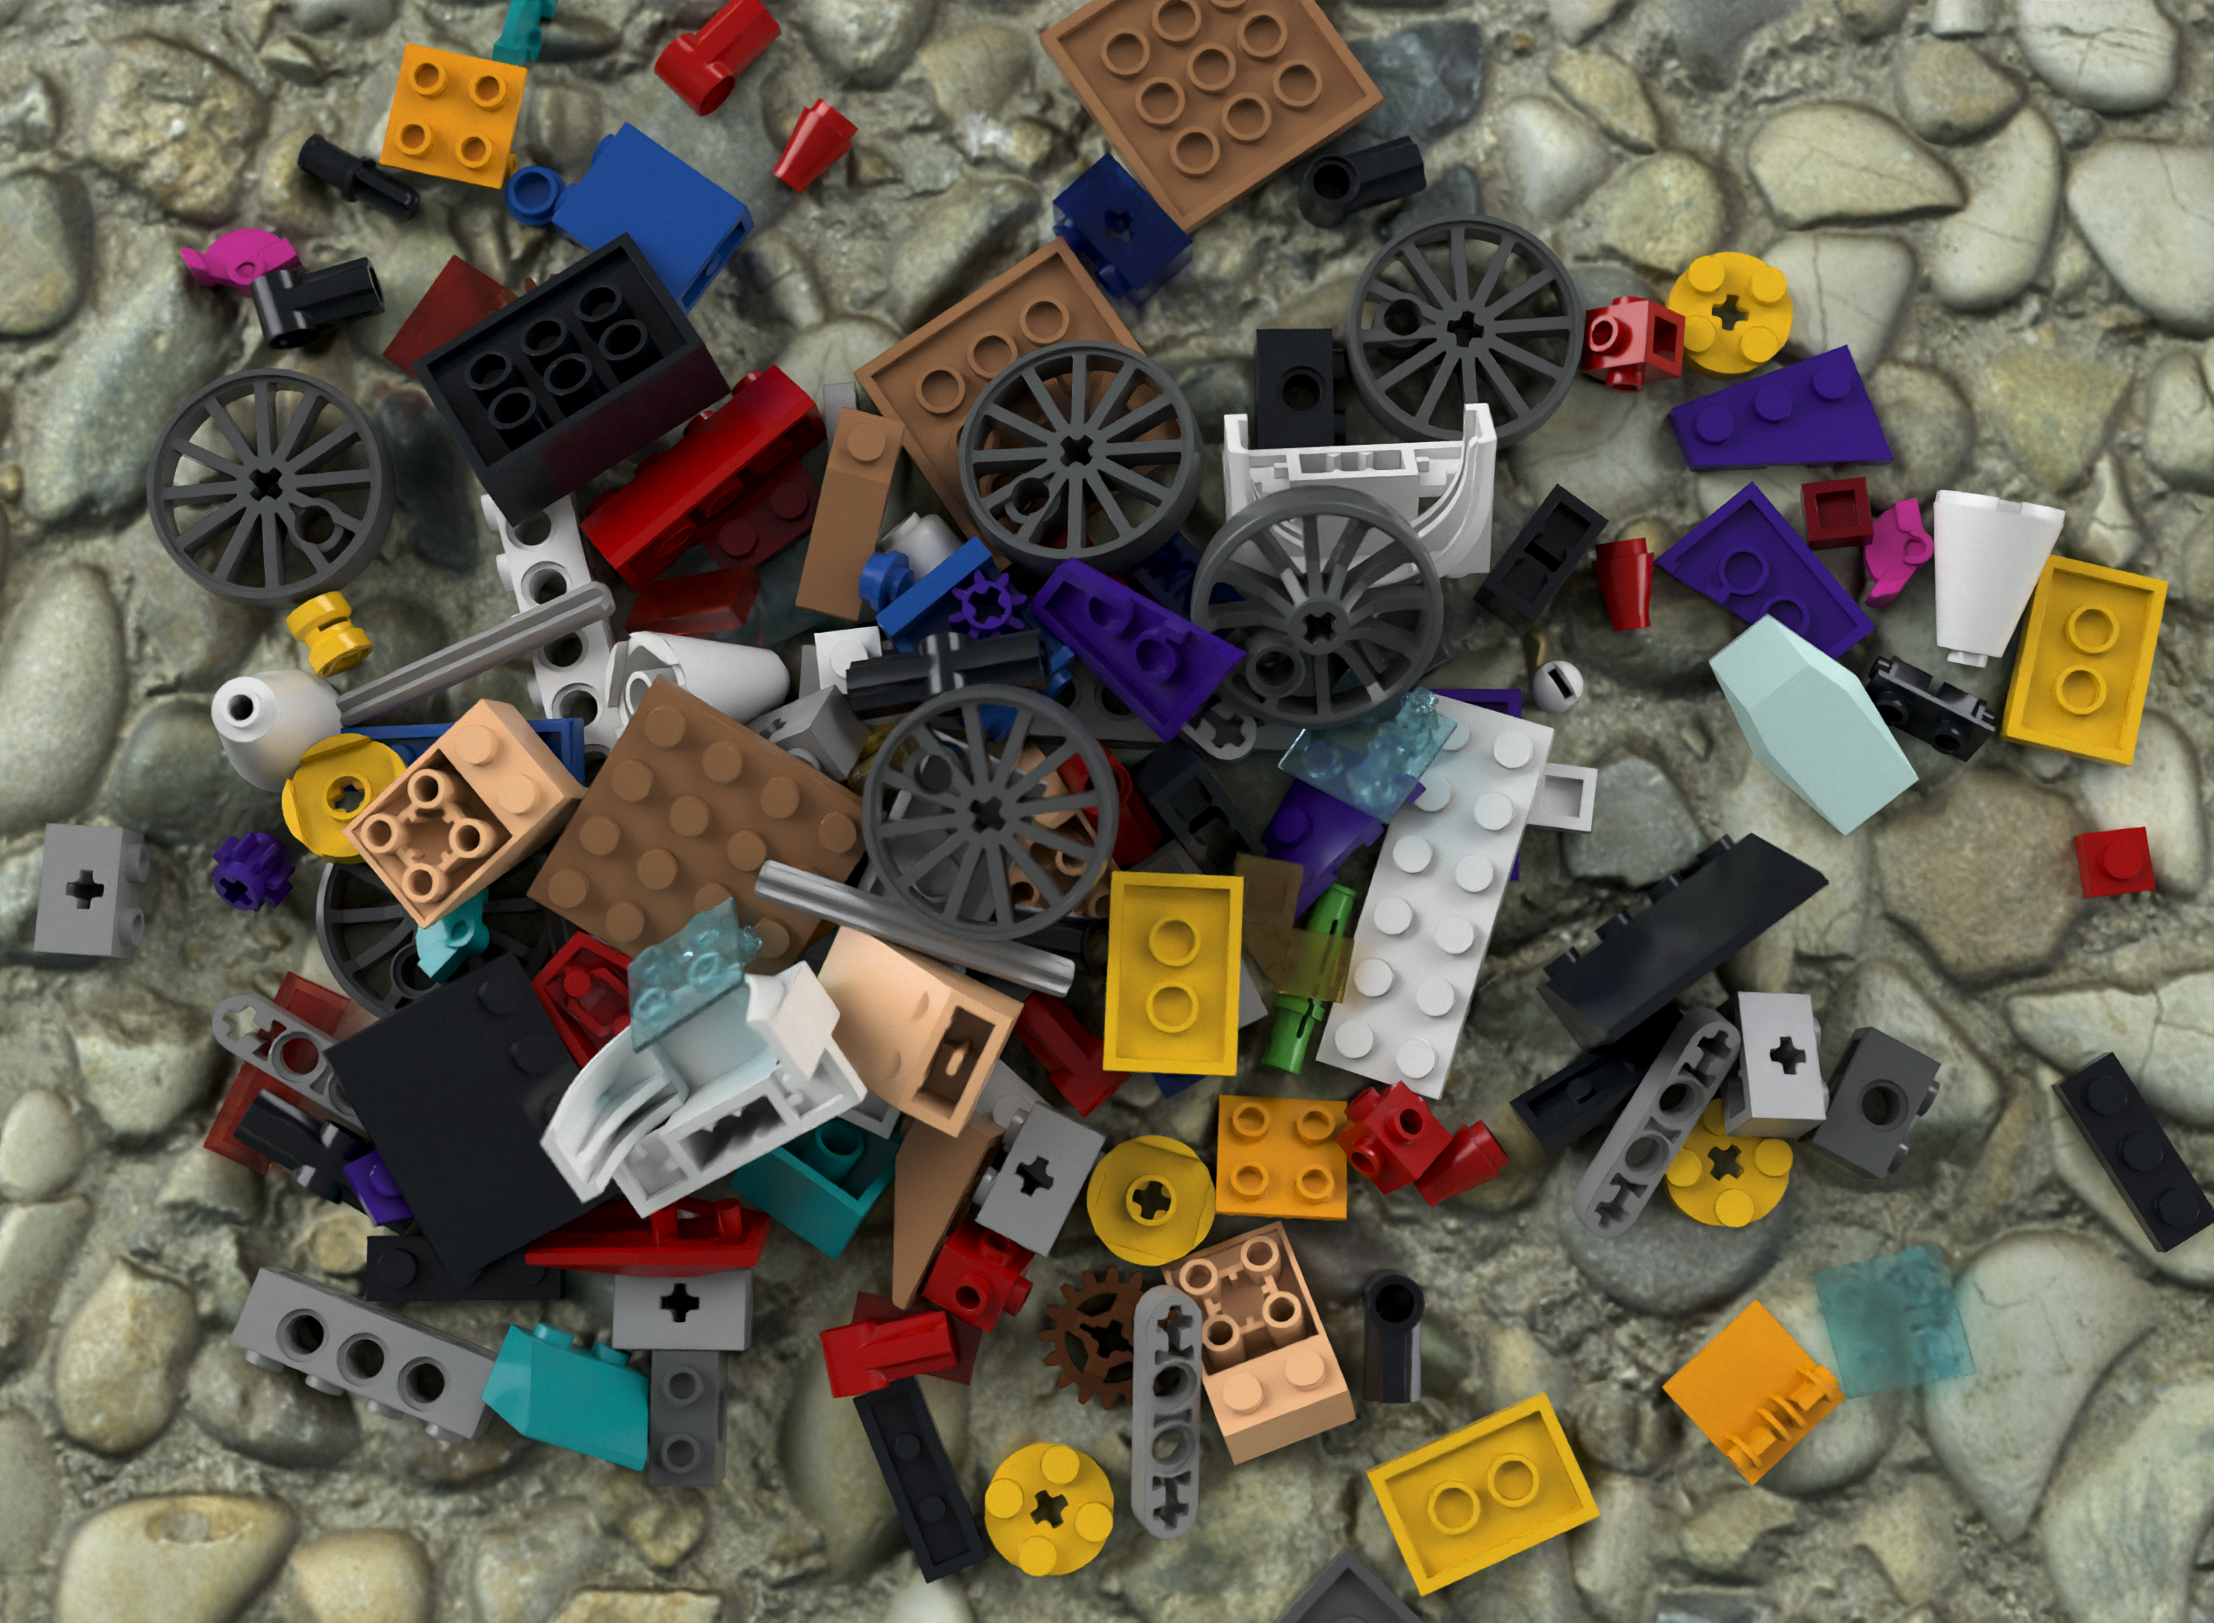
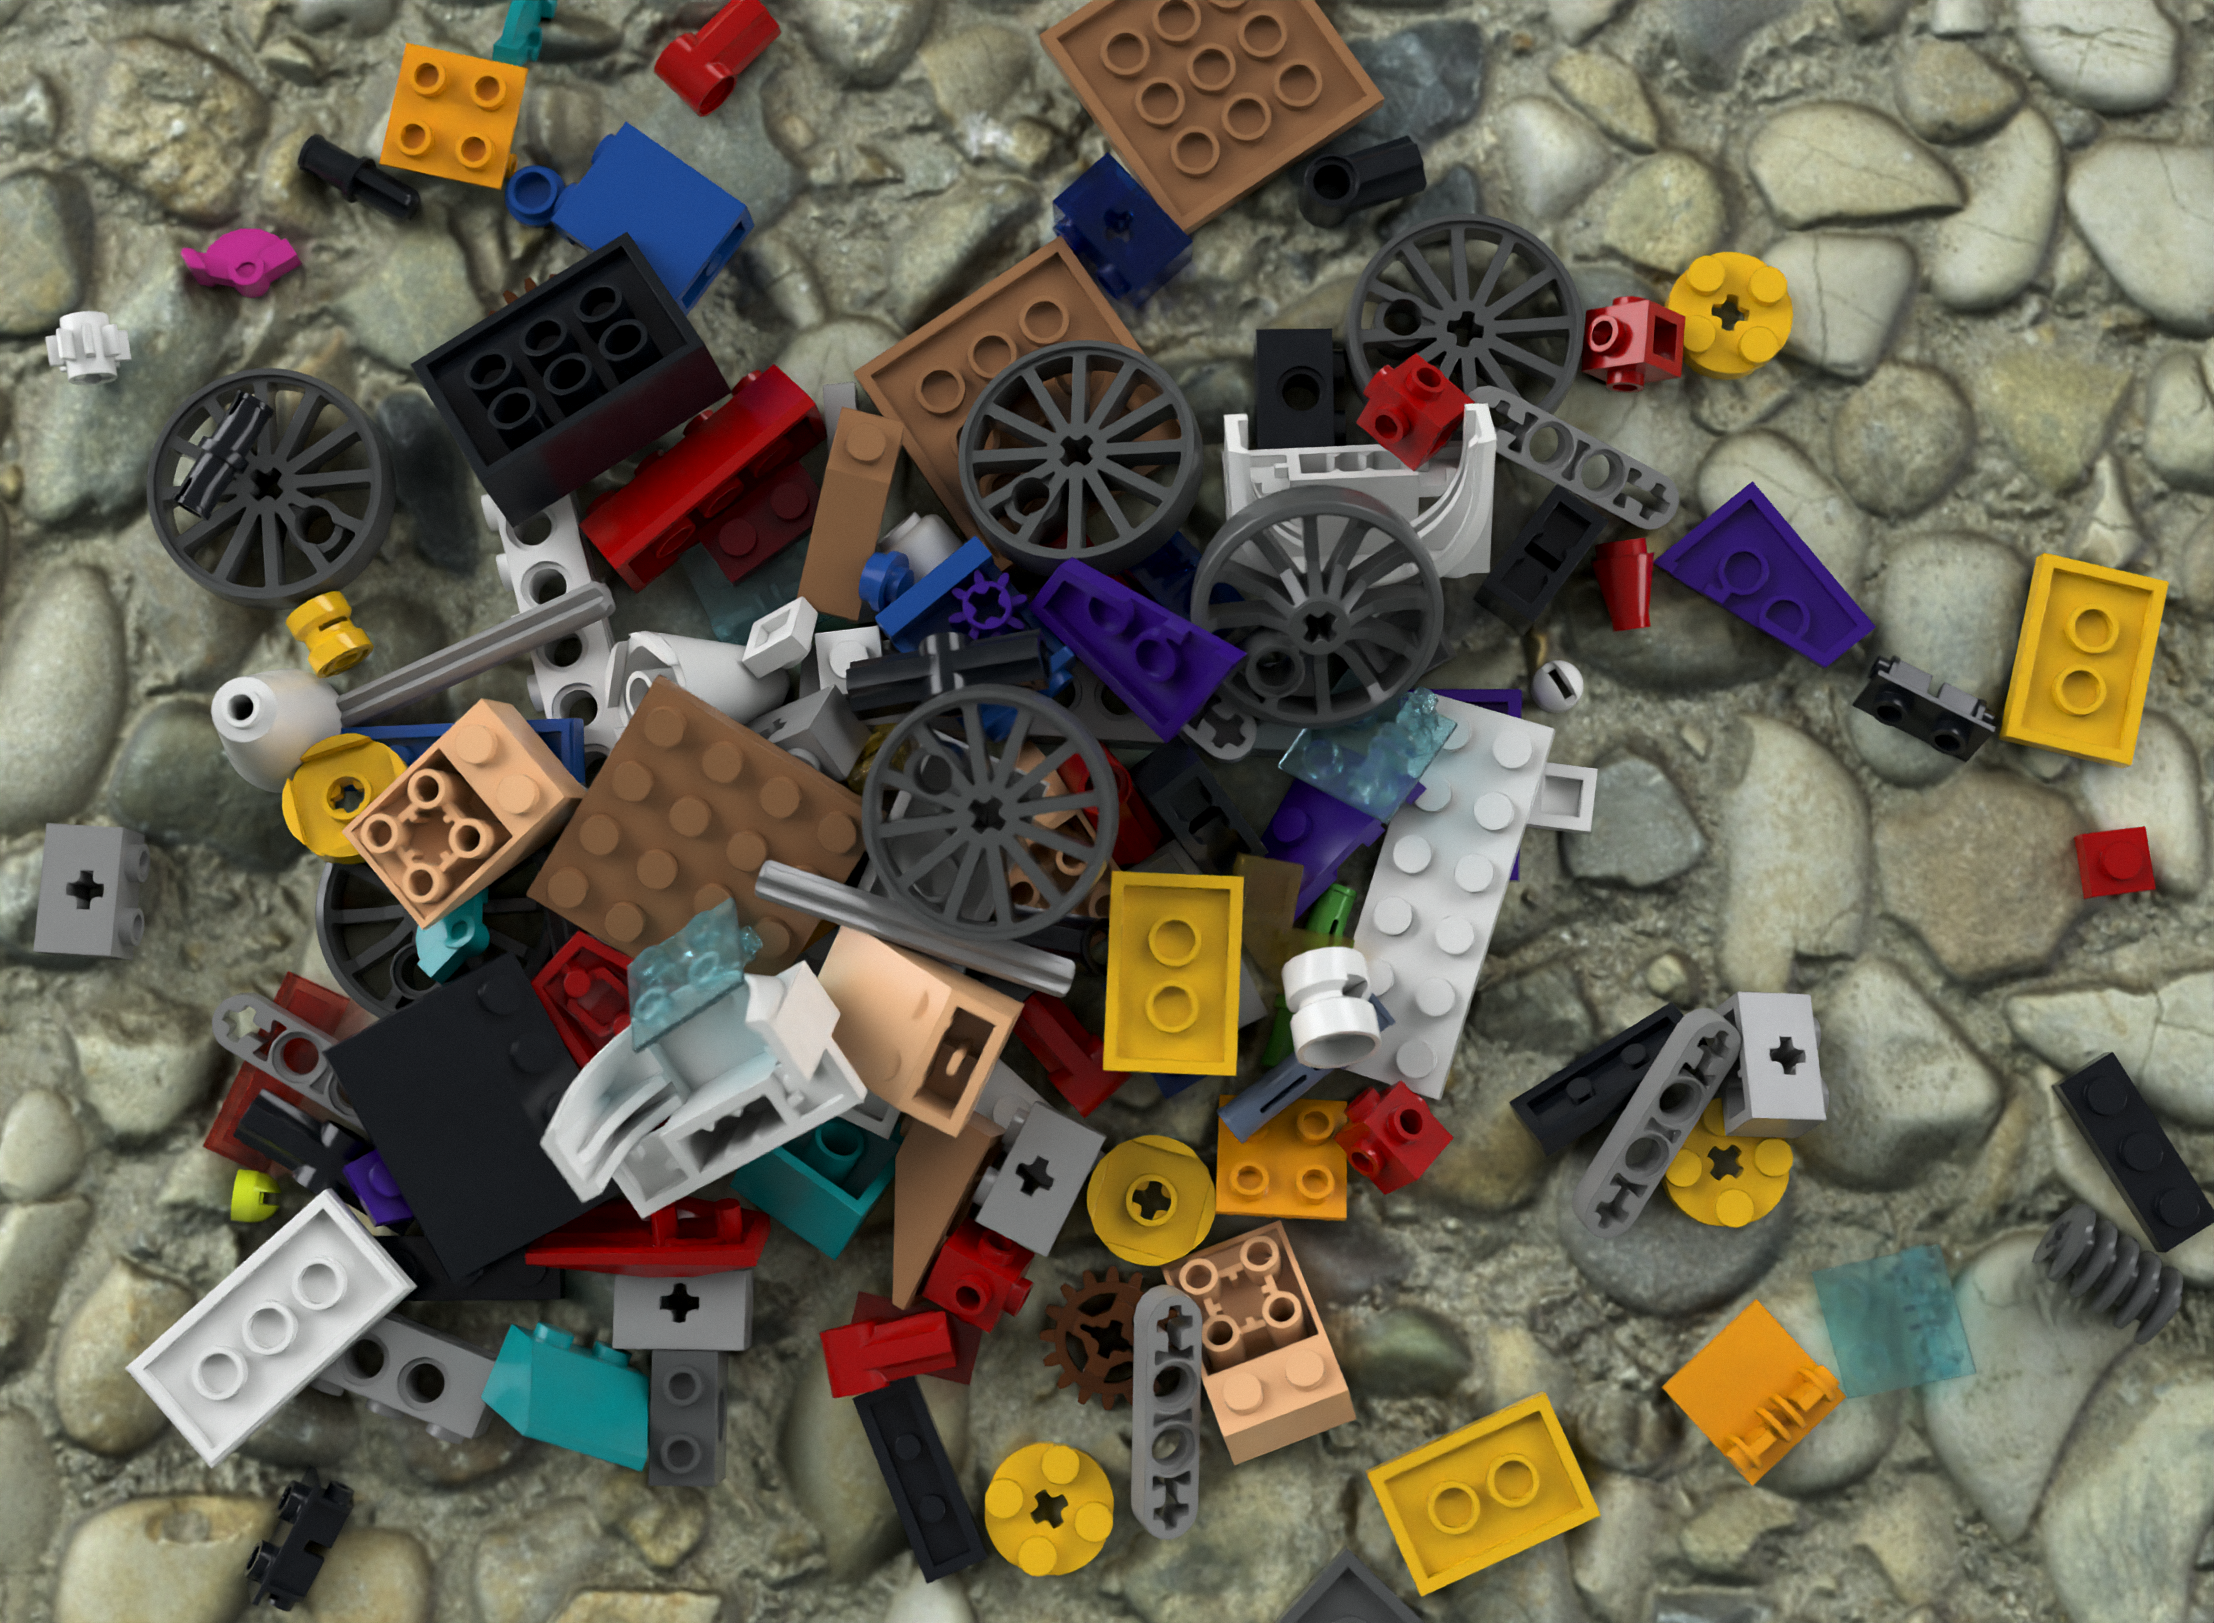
dark purple gear [211,831,296,912] -> none
black piece [250,256,385,350] -> none
clear red tile [382,254,506,384] -> none
clear red tile [624,564,762,637] -> none
red cone [771,98,858,195] -> none
black piece [1361,1268,1425,1404] -> none
red cone [1413,1119,1511,1208] -> none
black slope [1536,833,1829,1050] -> none
dark purple wing [1667,345,1894,472] -> none
light aqua piece [1709,614,1919,836] -> none
dark grey brick [1797,1026,1941,1179] -> none
dark red plate [1800,477,1874,551] -> none
dark pink piece [1863,498,1934,608] -> none
white cone [1933,490,2065,668] -> none
none -> white gear [45,311,131,385]
none -> white tile [126,1188,417,1468]
none -> black pin [171,390,275,521]
none -> neon yellow hinge [231,1169,281,1223]
none -> black hinge [243,1465,354,1612]
none -> white plate [742,596,819,679]
none -> sand blue pin [1216,992,1396,1144]
none -> white wheel [1281,947,1382,1069]
none -> red brick [1356,353,1475,472]
none -> light grey beam [1460,385,1679,530]
none -> dark grey piece [2032,1204,2184,1345]

